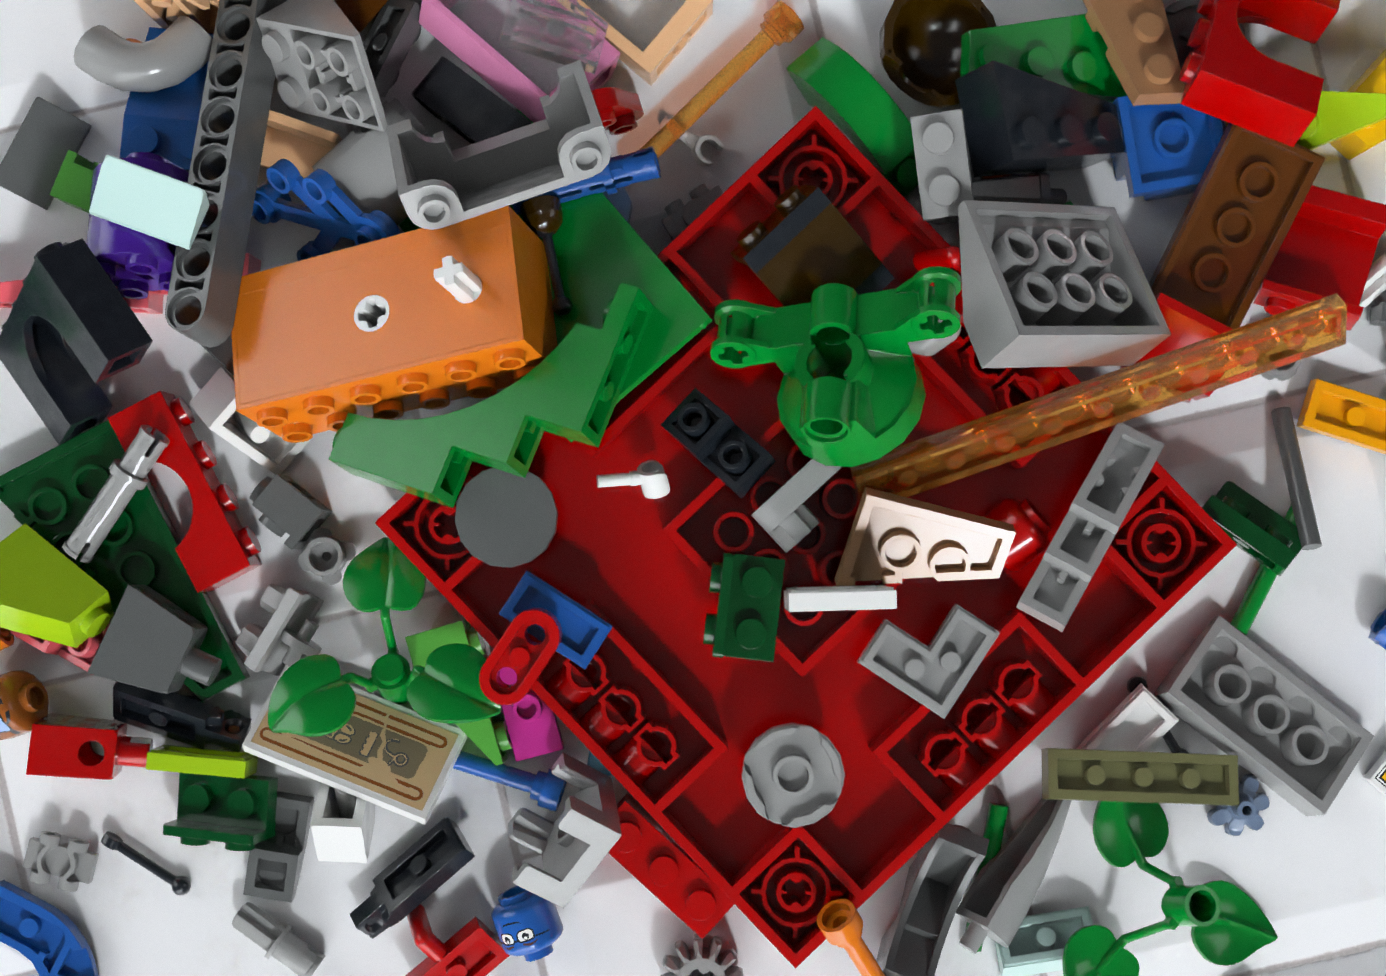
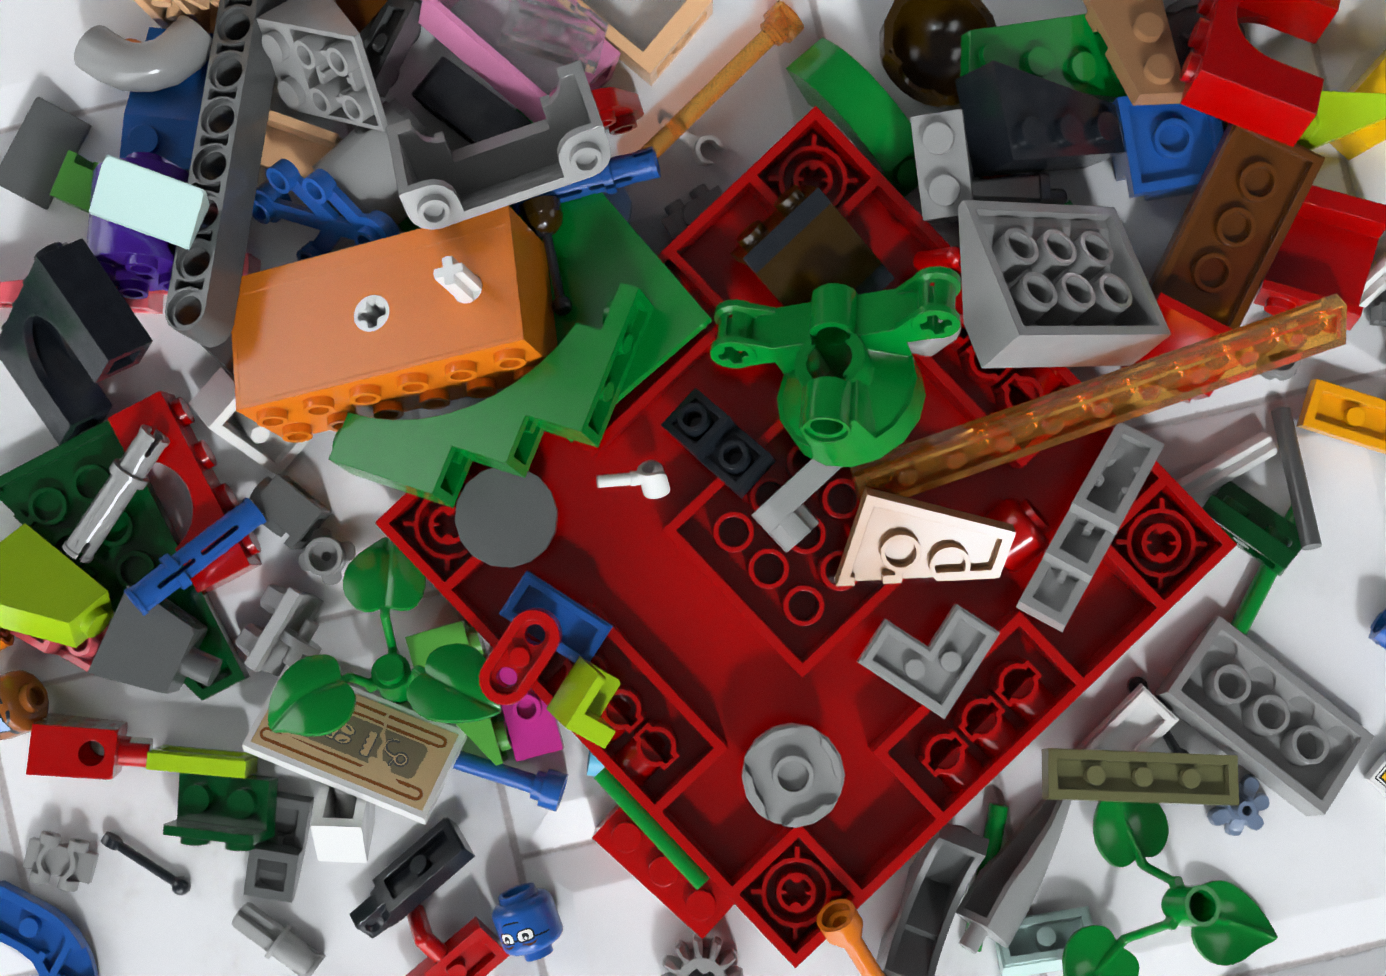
black hinge [113,681,252,753] -> none
light grey panel [508,752,622,908] -> none
dark green bracket [703,552,785,662] -> none
white tile [783,585,897,612] -> none
none -> blue pin [124,498,267,616]
none -> lime panel [546,656,620,749]
none -> green bar [594,767,709,890]
none -> white axle [1176,432,1277,501]

